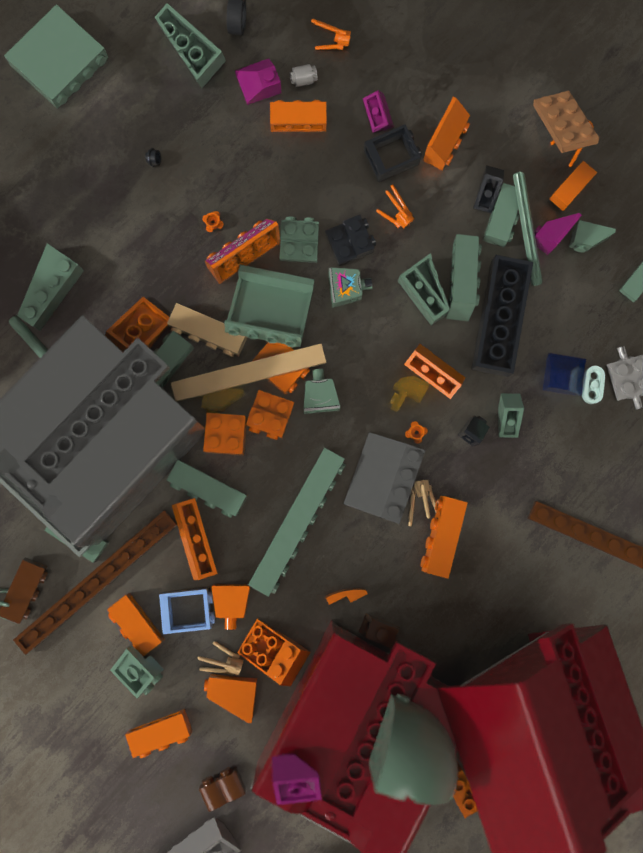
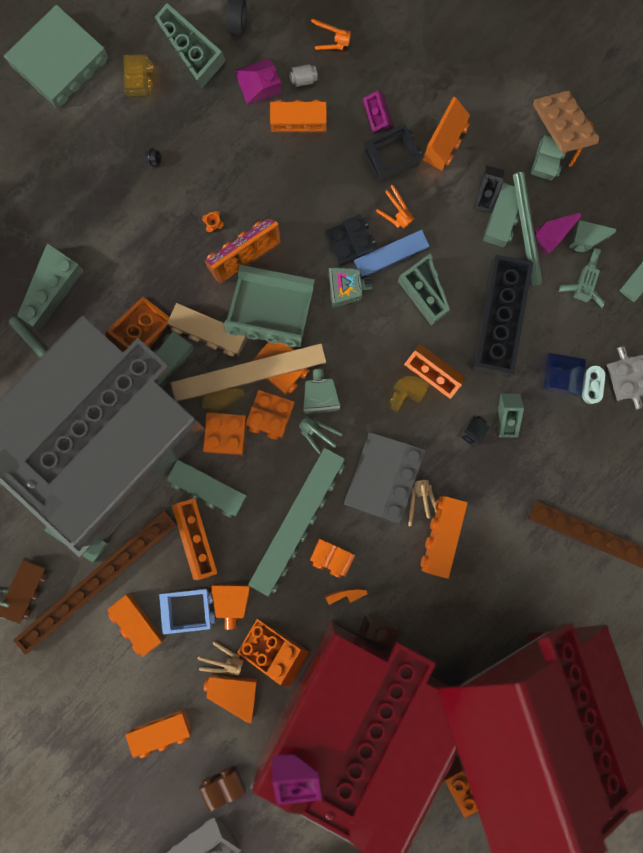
sand green plate [110,645,164,699] -> none
sand green plate [280,217,319,263] -> none
sand green brick [369,694,458,805] -> none
orange plate [405,421,428,444] -> none
sand green wedge [446,234,482,321] -> none
orange slope [549,161,597,211] -> none
none -> clear yellow brick [124,55,153,97]
none -> sand green plant [299,416,343,454]
none -> orange brick [310,538,355,578]
none -> medium blue tile [354,230,430,278]
none -> sand green brick [531,135,566,181]
none -> sand green piece [558,248,605,308]

